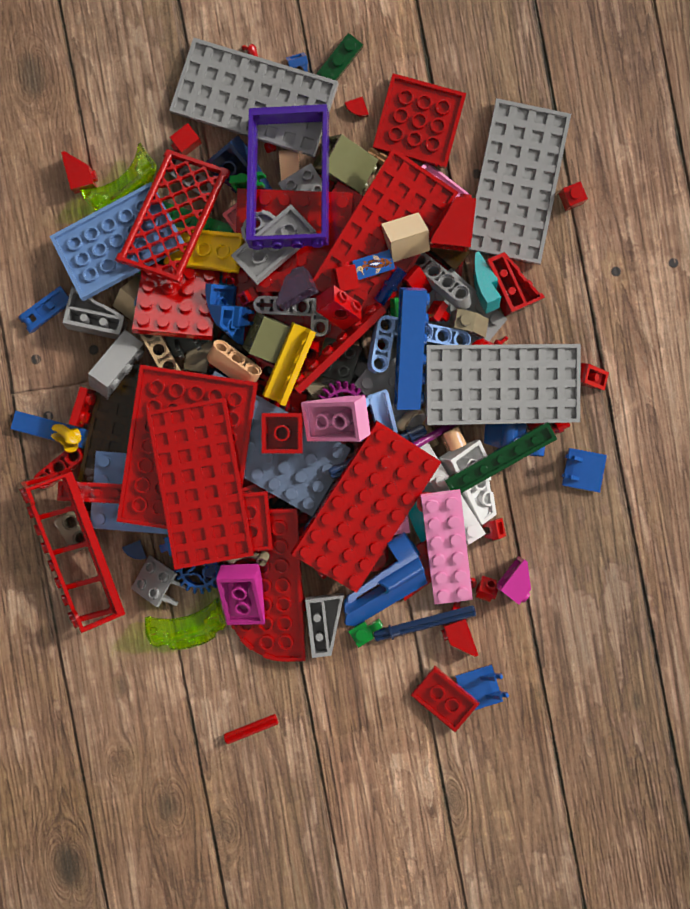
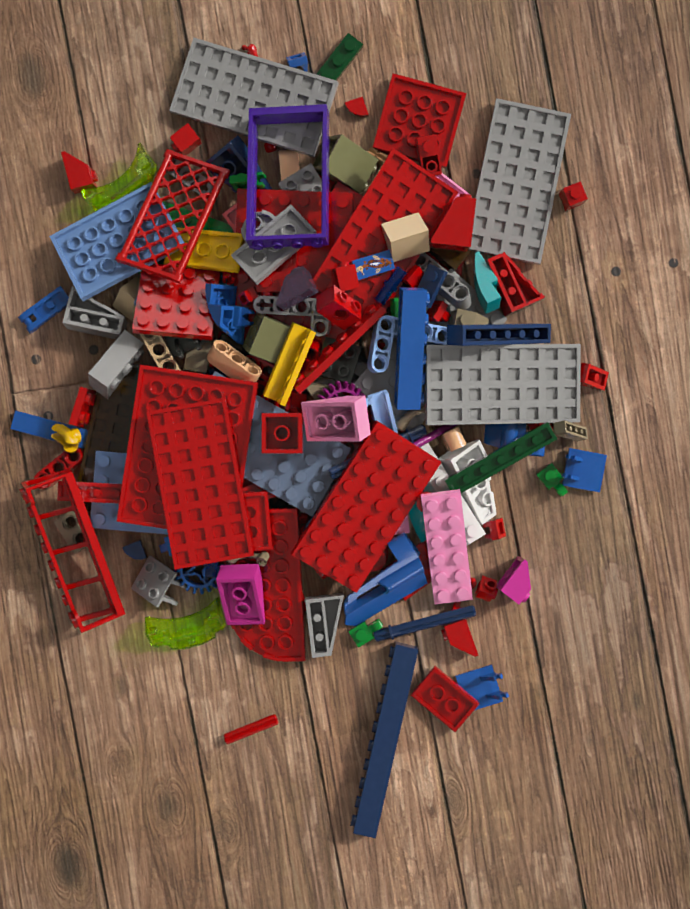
none -> dark blue brick [350,641,419,838]
none -> red slope [414,134,442,176]
none -> dark blue plate [417,263,448,308]
none -> dark blue brick [447,323,551,346]
none -> green plate [536,463,568,497]
none -> dark tan piece [553,420,588,442]

